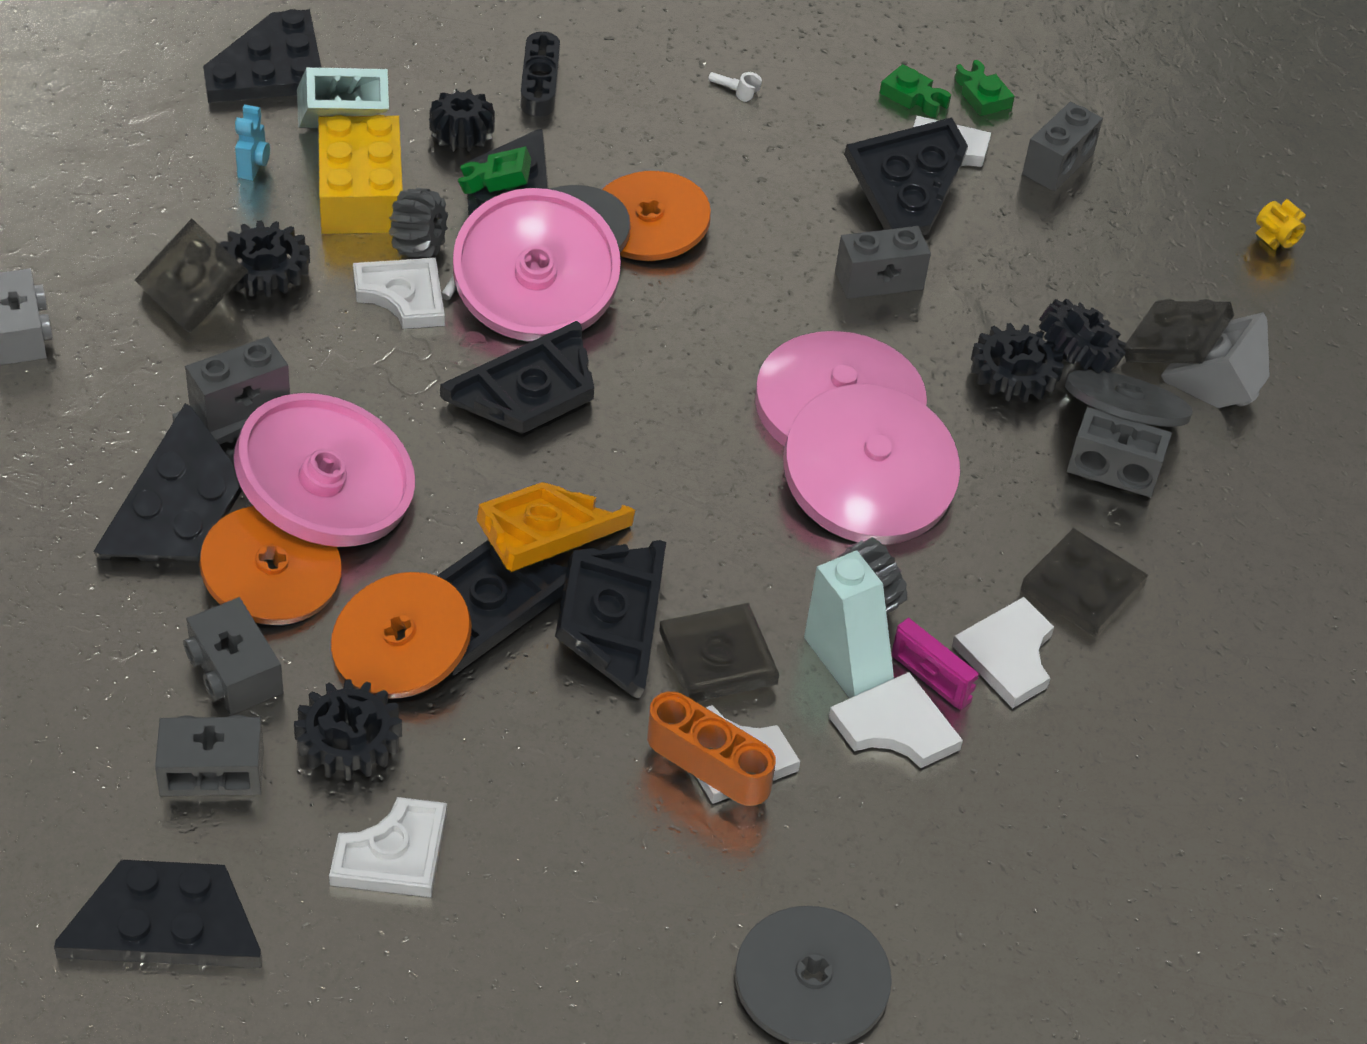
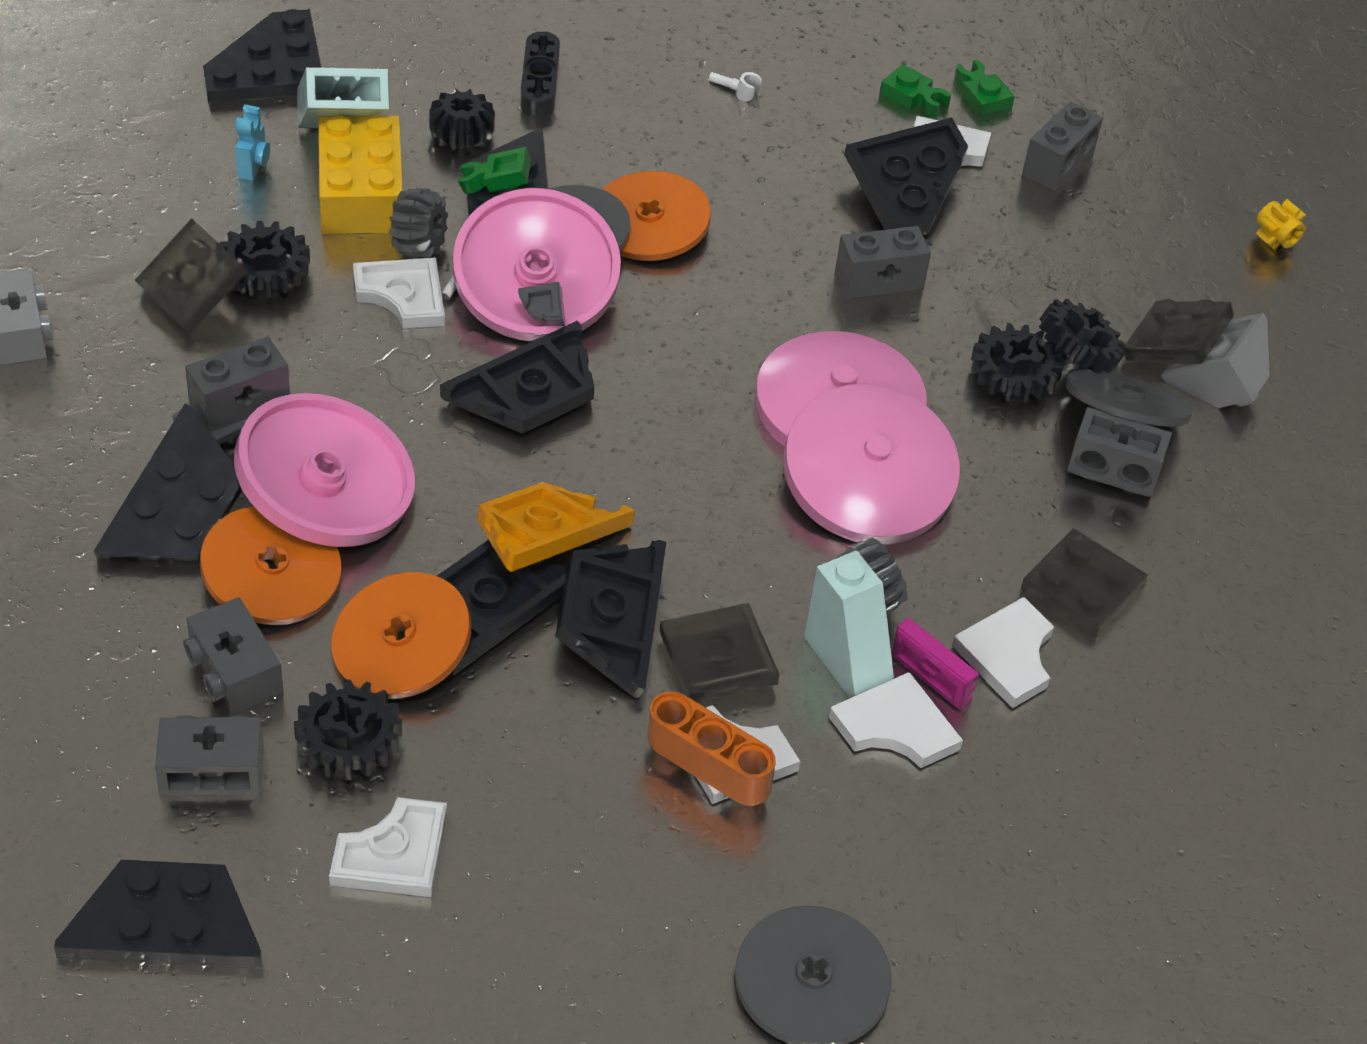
none -> dark grey tile [518,282,566,326]

